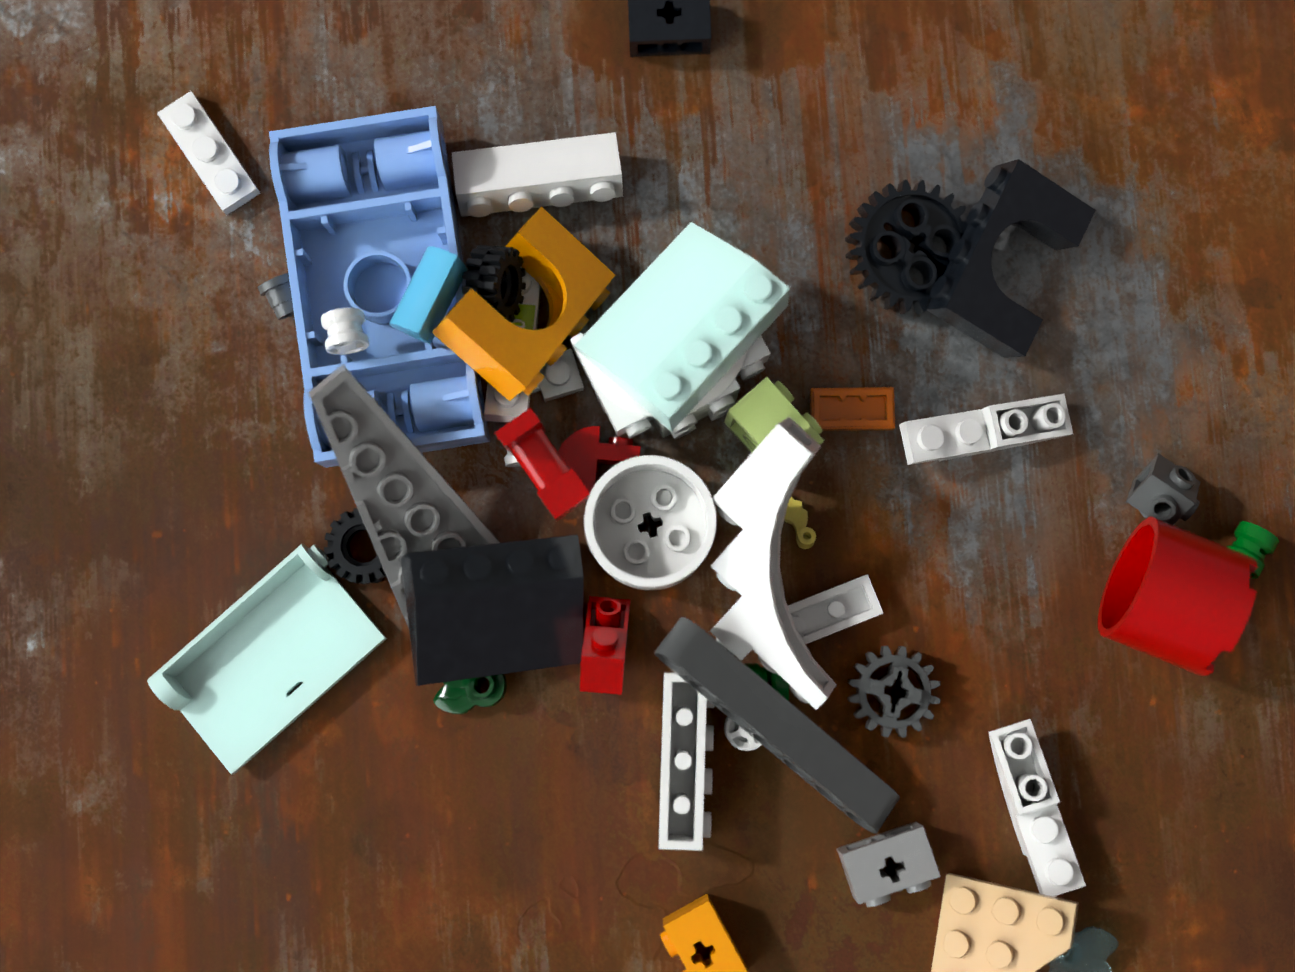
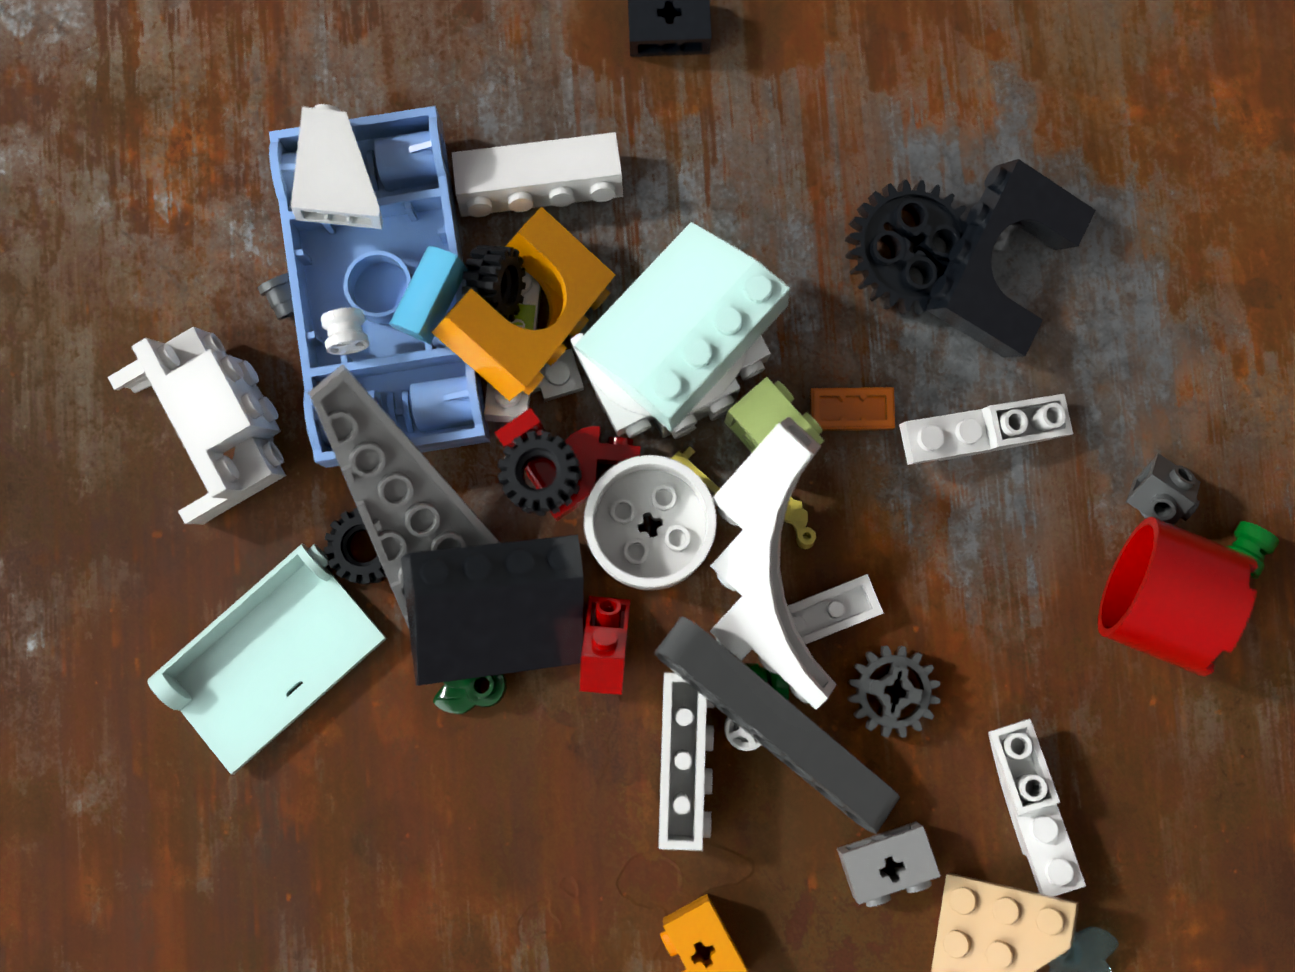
white plate [157,91,260,215] -> none
none -> white piece [108,327,286,525]
none -> white slope [291,104,383,229]
none -> black tyre [498,431,582,516]
none -> light yellow piece [670,446,720,496]

